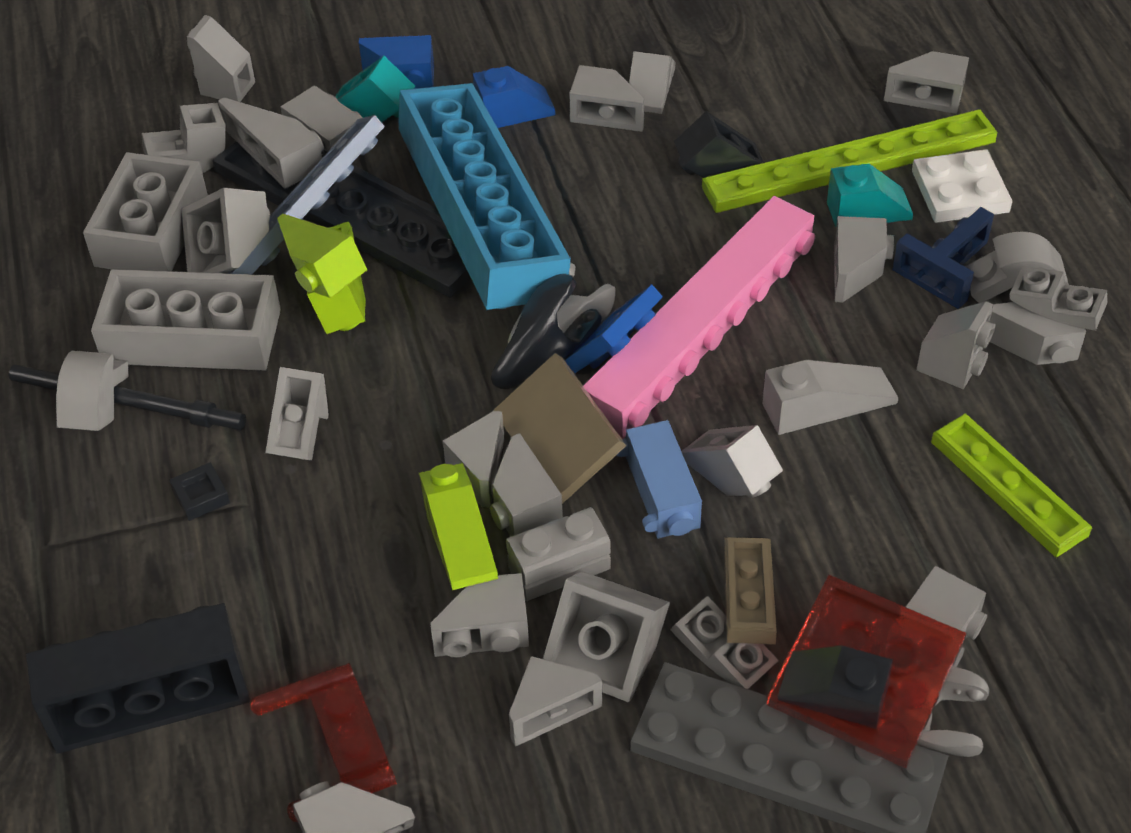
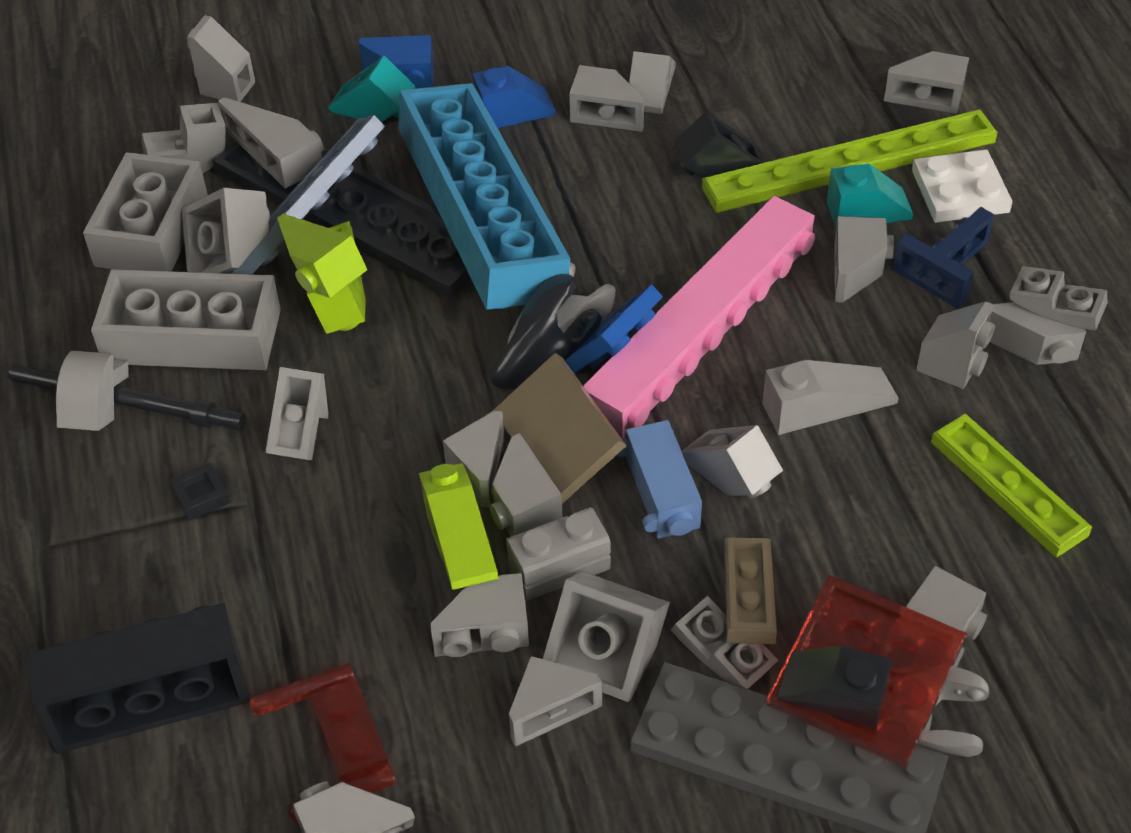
light grey brick [280,85,363,152] -> none
light grey brick [965,232,1068,303] -> none

